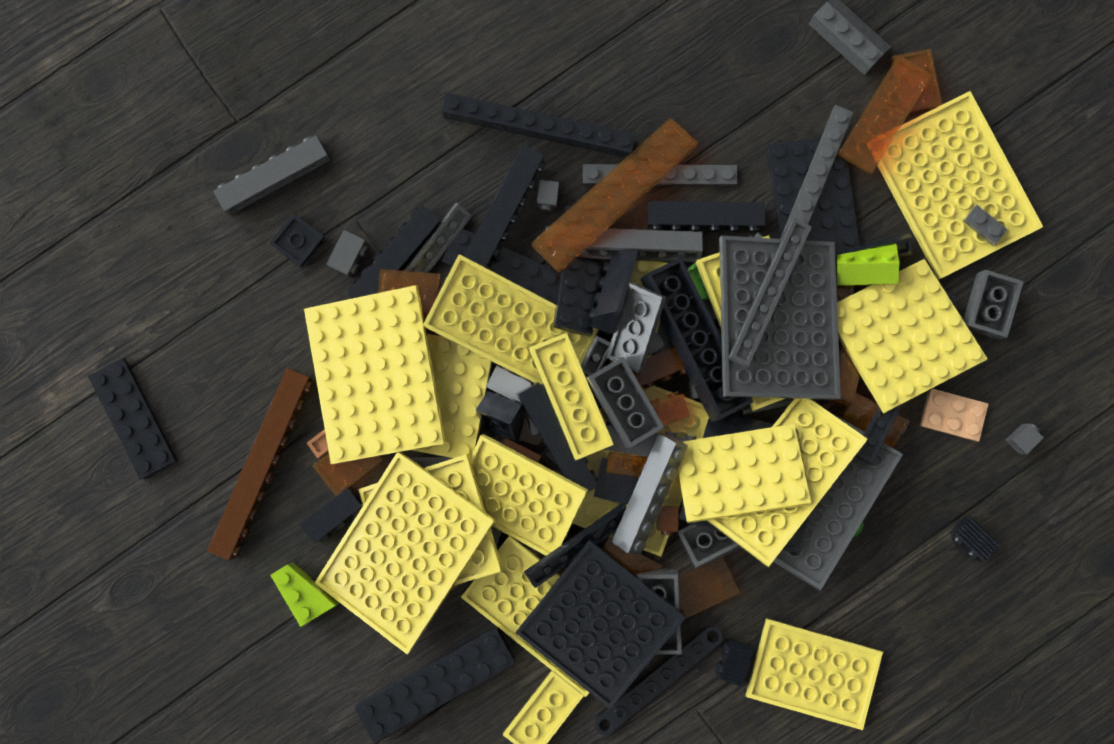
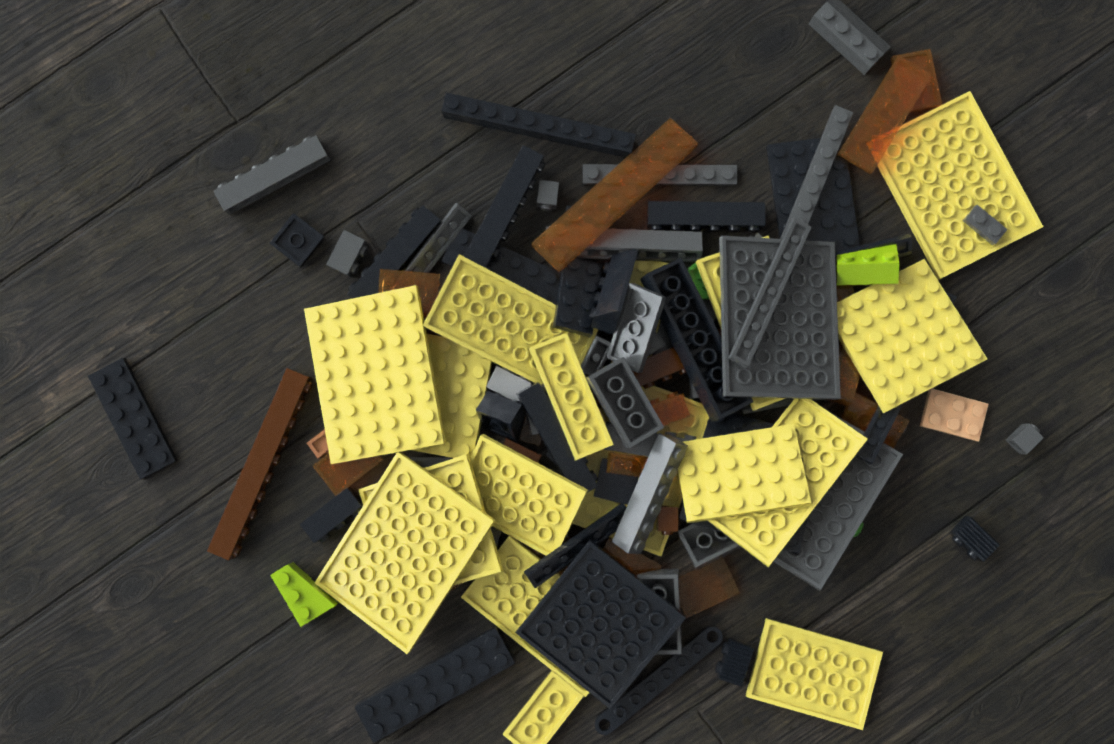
dark grey brick [963,270,1024,340] -> none

